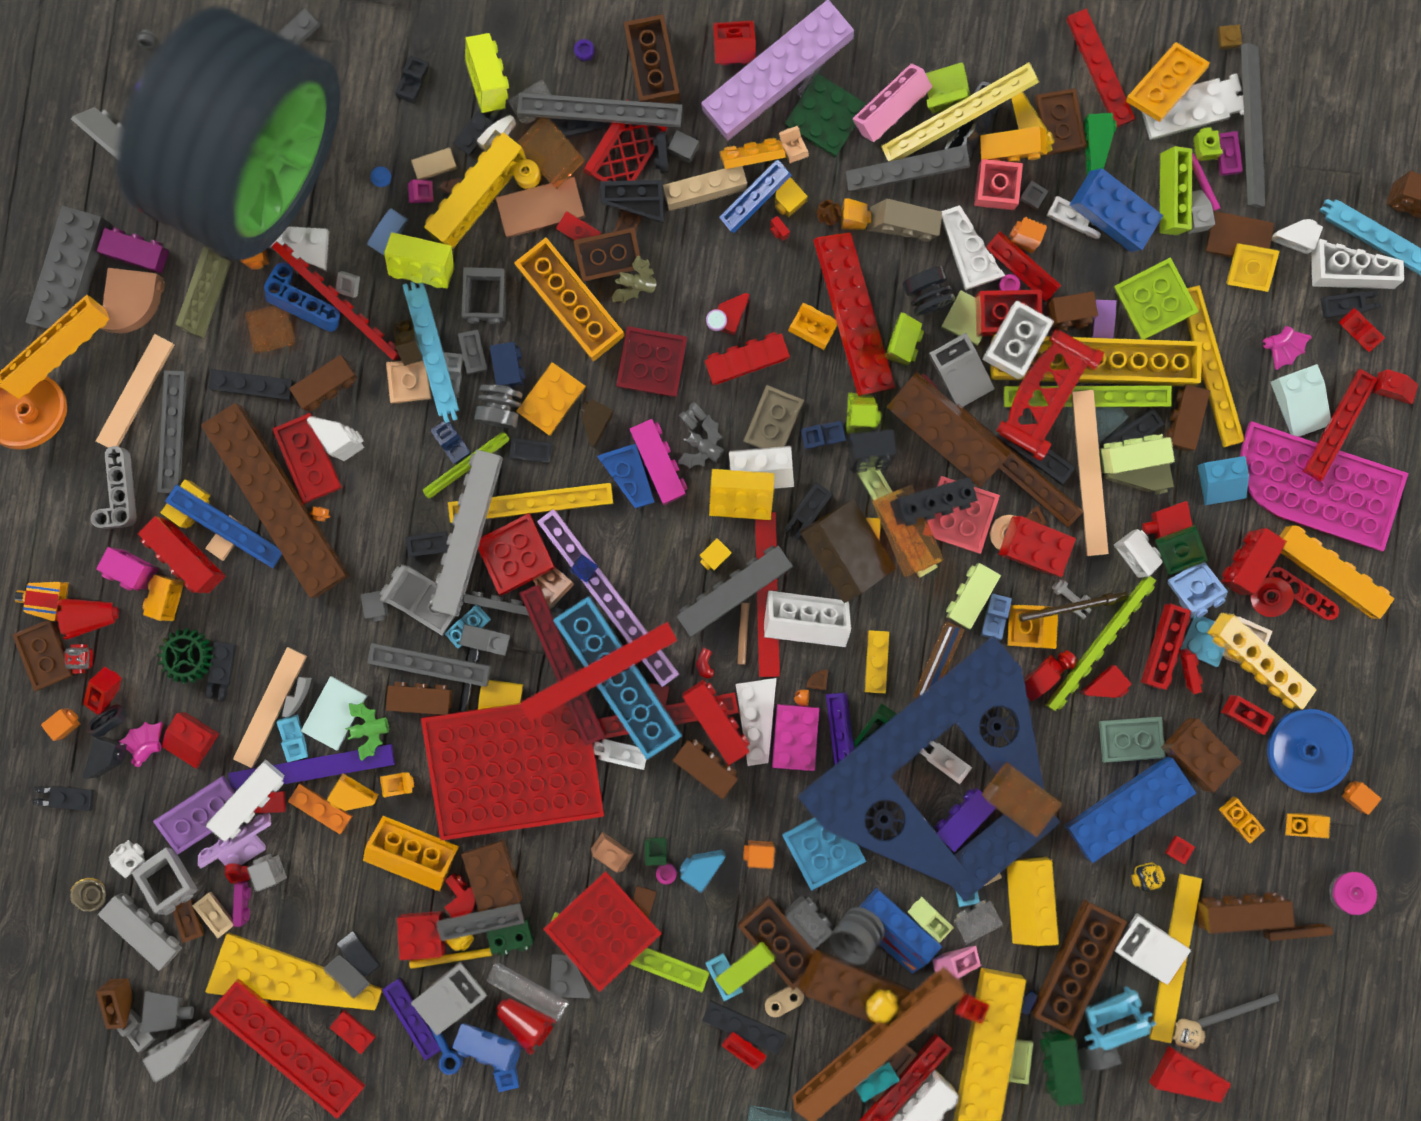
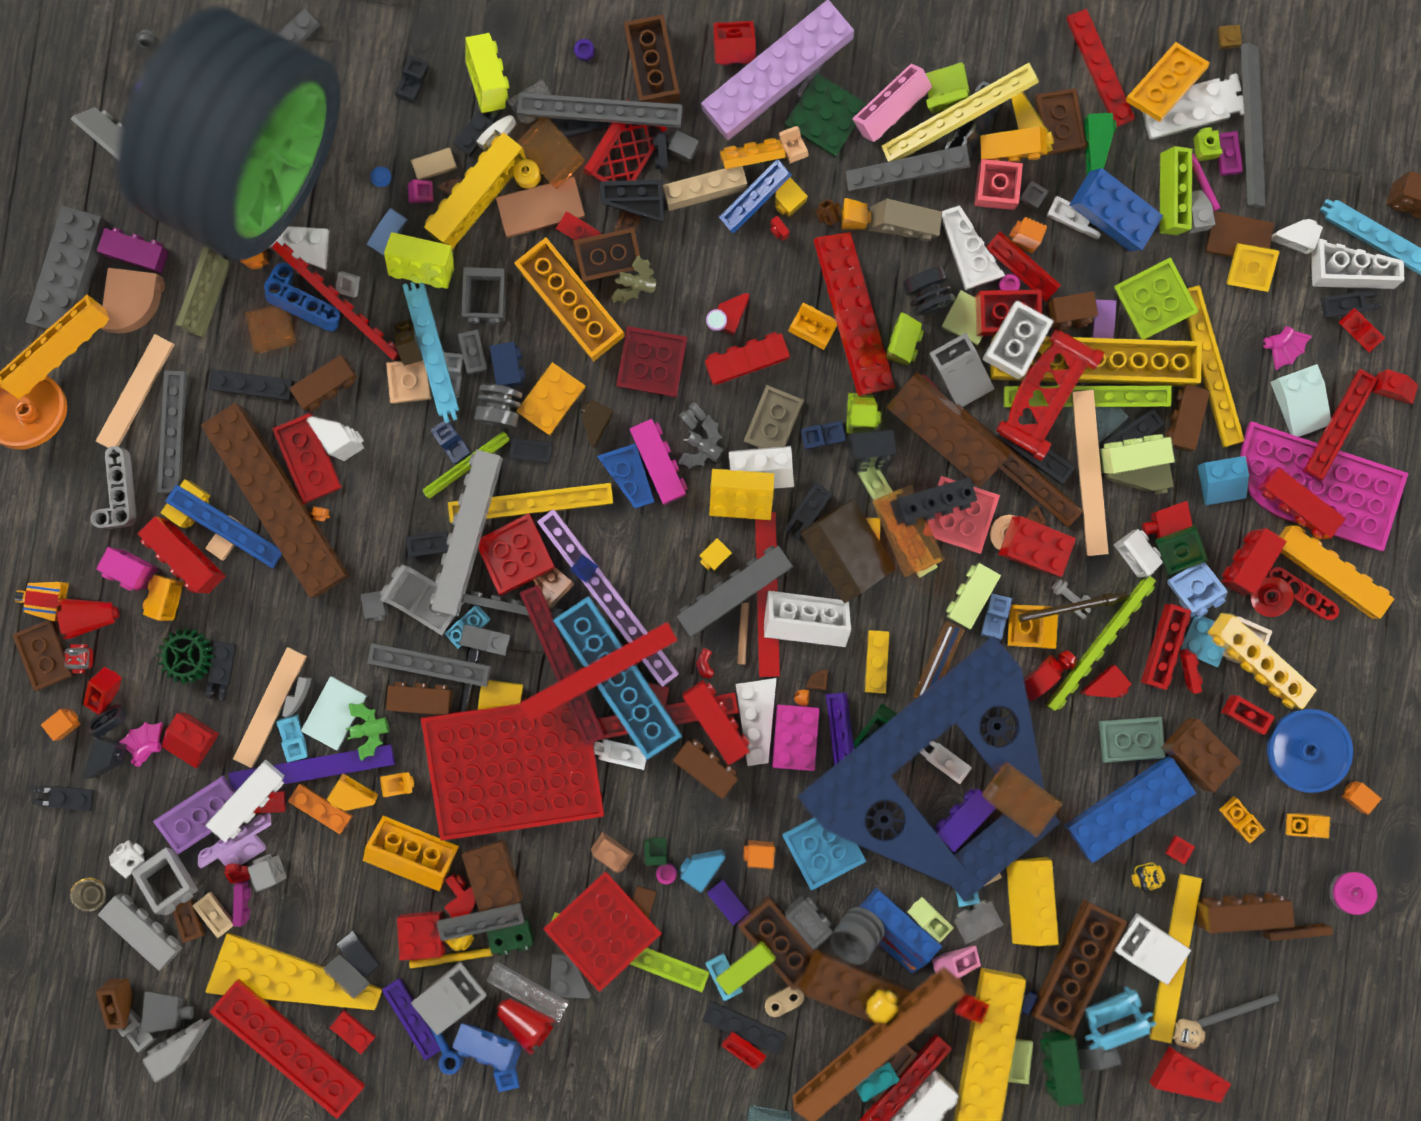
none -> dark purple tile [707,879,749,925]
none -> red brick [1258,467,1346,540]

